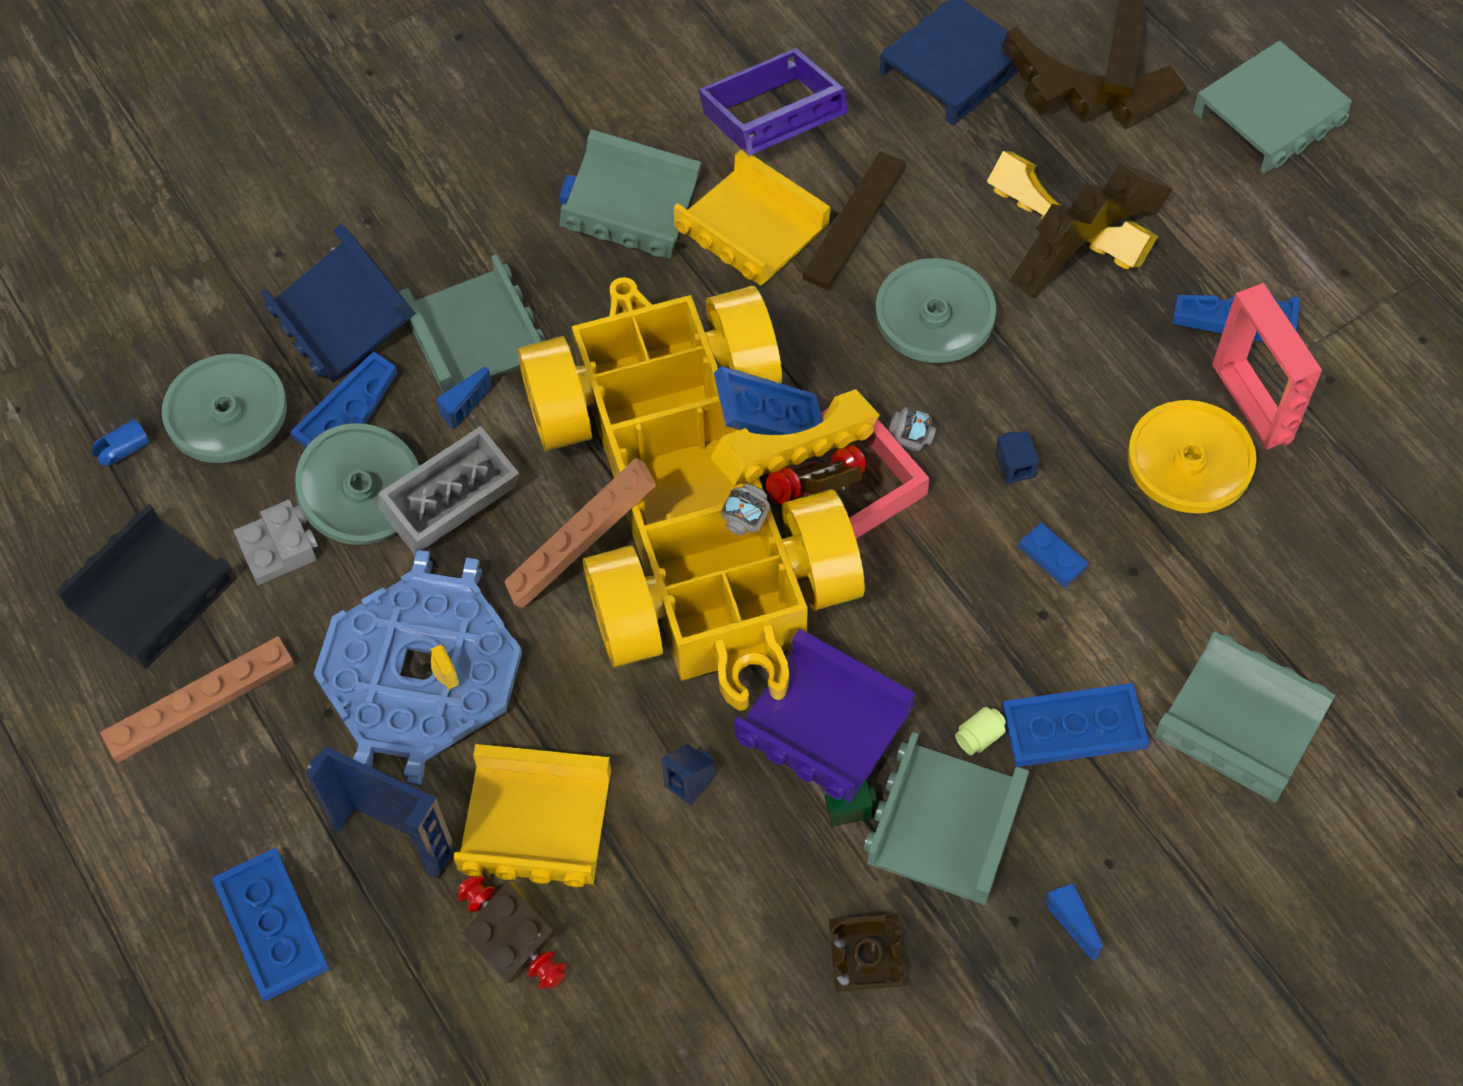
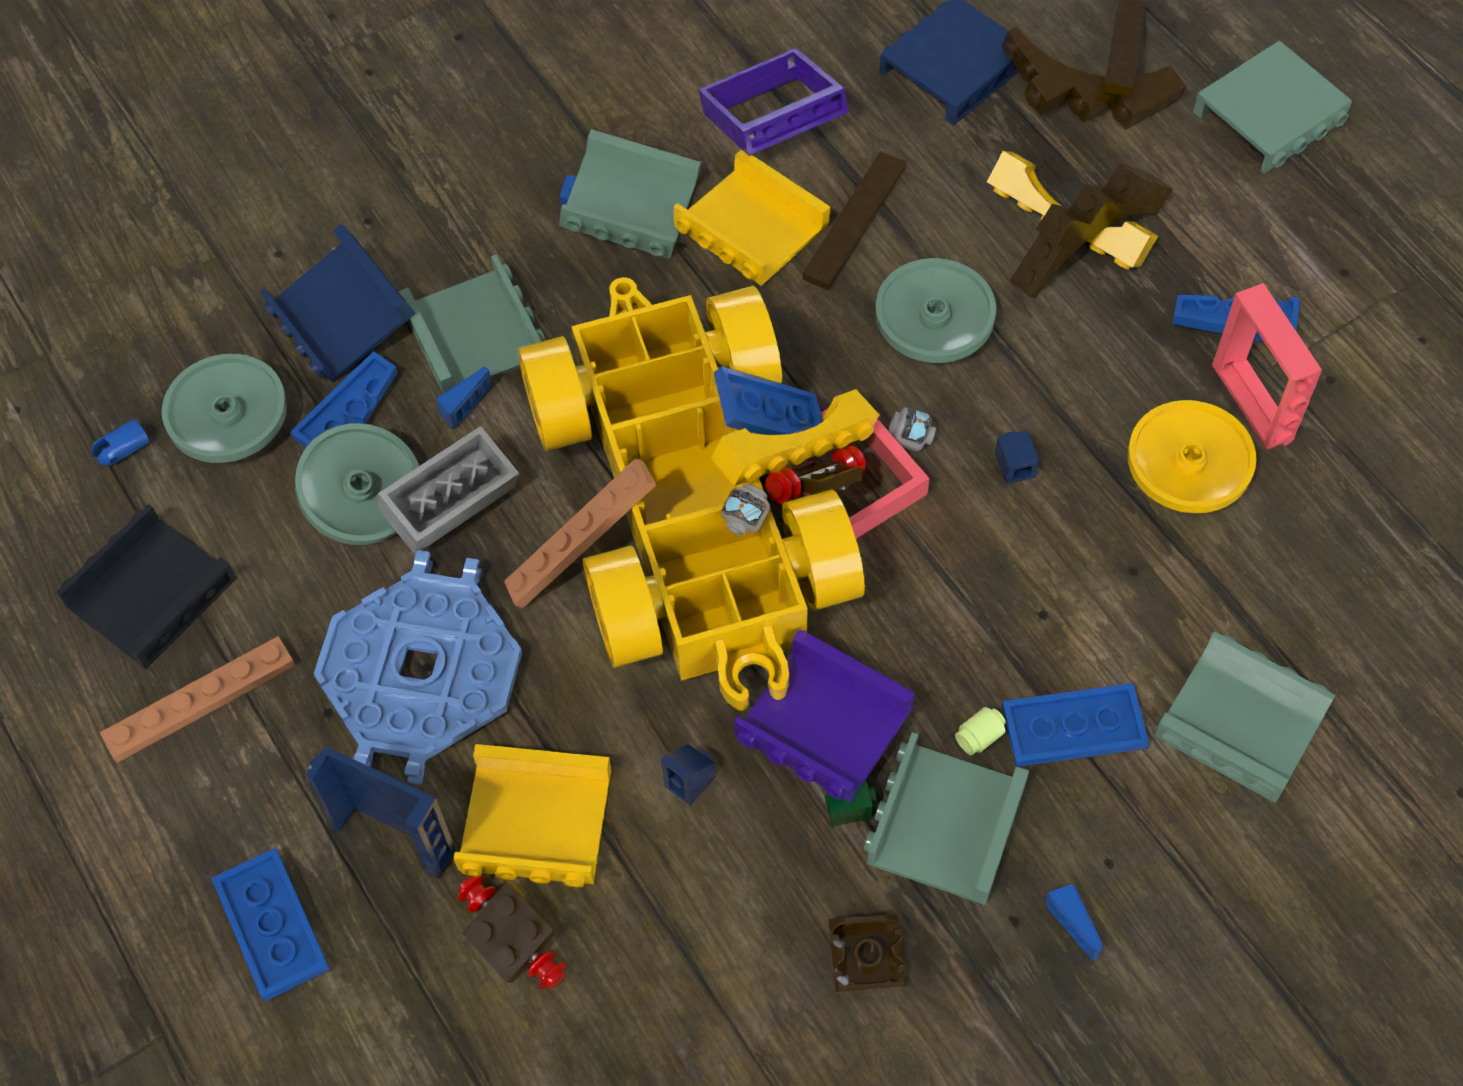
light grey plate [233,499,318,585] -> none
yellow tile [430,644,459,690] -> none
blue plate [1018,523,1088,588] -> none

